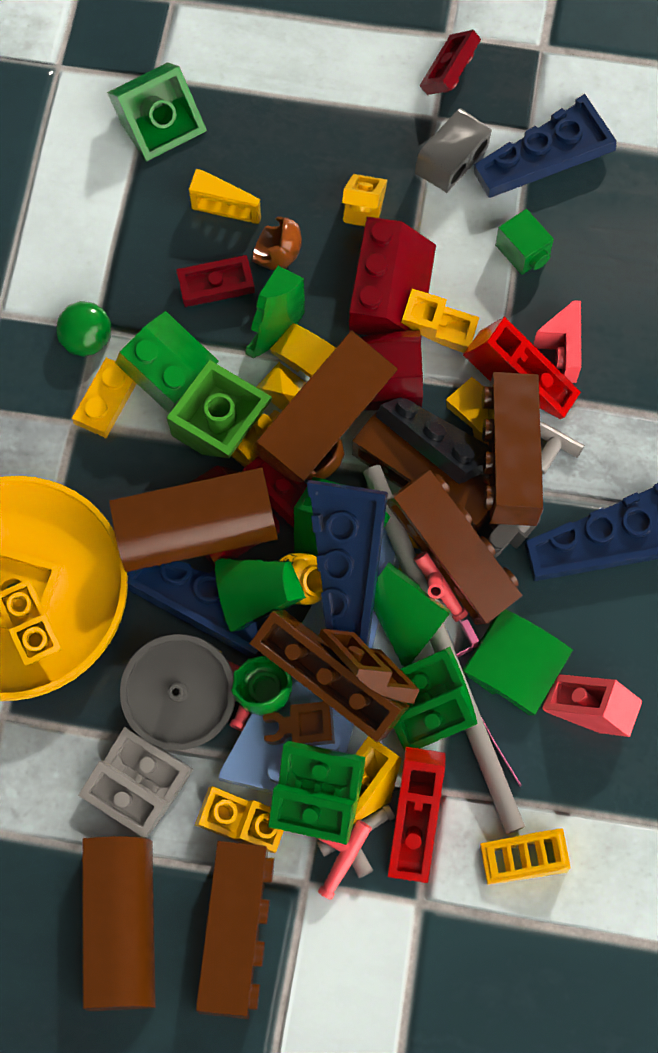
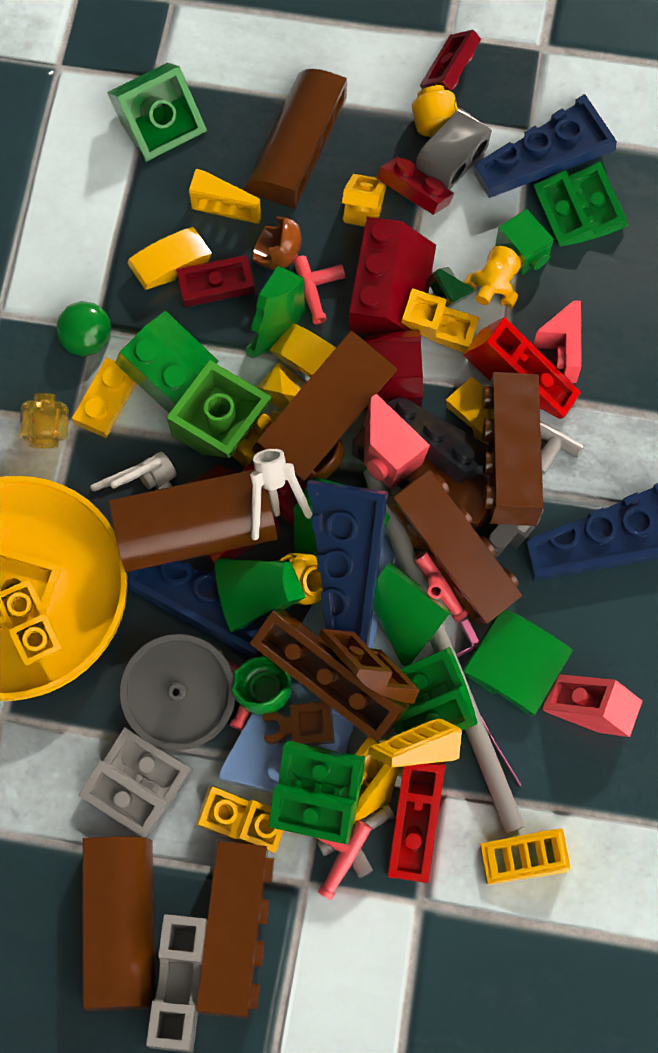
none -> clear yellow head [19,393,69,449]
none -> white plant [90,451,177,492]
none -> yellow slope [127,227,212,290]
none -> light grey arch [146,914,207,1053]
none -> reddish brown brick [244,69,347,209]
none -> white plant [250,449,312,540]
none -> coral piece [293,255,345,325]
none -> coral slope [364,394,430,490]
none -> yellow slope [369,719,461,767]
none -> dark red plate [376,157,455,215]
none -> yellow head [411,85,458,138]
none -> dark green slope [427,267,474,307]
none -> yellow piece [464,246,521,309]
none -> green slope [533,162,629,247]

